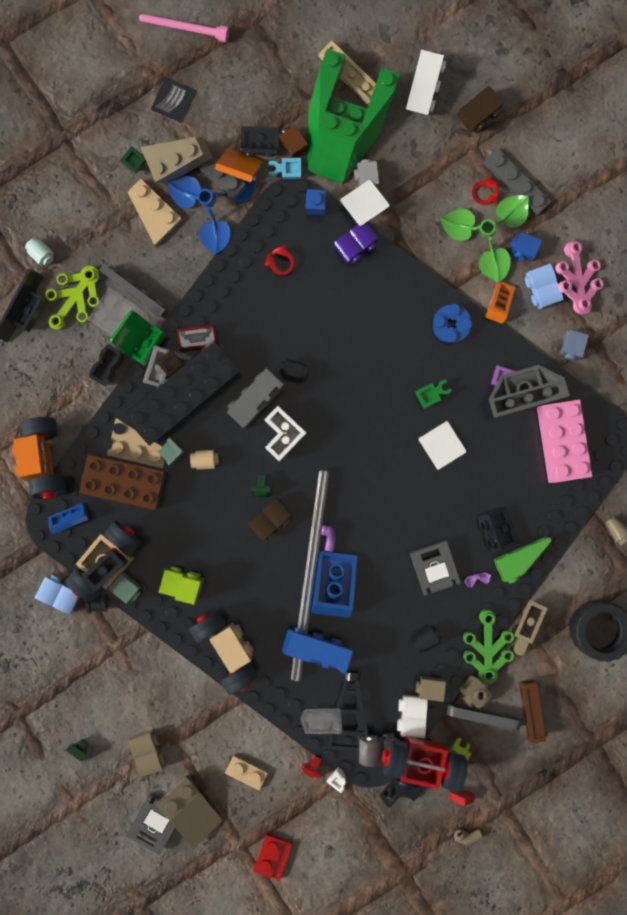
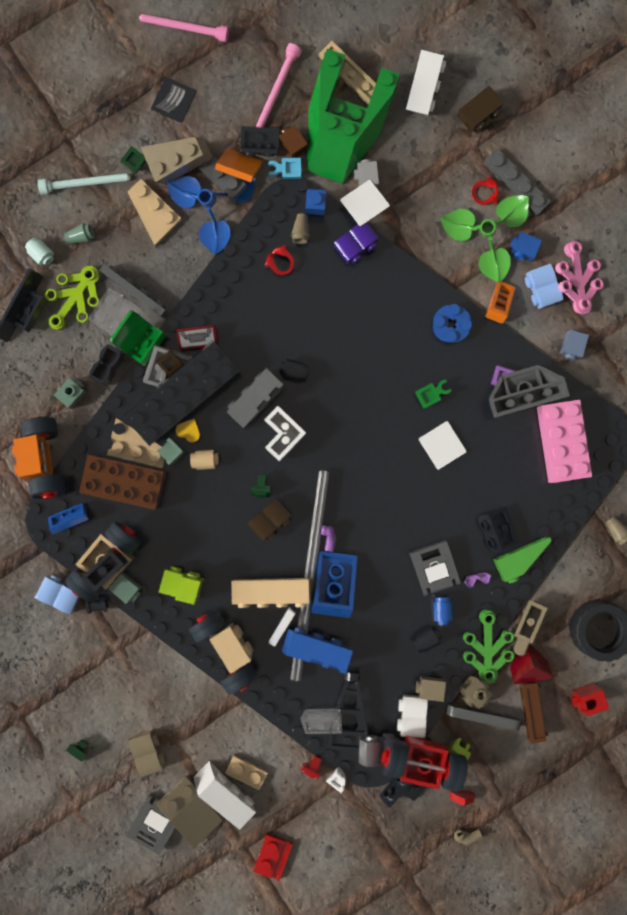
none -> light aqua piece [38,173,131,195]
none -> sand green brick [54,378,87,409]
none -> sand green cone [64,223,95,244]
none -> yellow tile [175,419,200,443]
none -> white wedge [193,761,256,830]
none -> tan brick [231,578,312,608]
none -> bright pink piece [256,43,302,127]
none -> white tile [268,607,296,647]
none -> dark tan cone [291,213,310,244]
none -> blue brick [433,597,454,625]
none -> dark red slope [510,644,553,684]
none -> red brick [571,683,609,716]

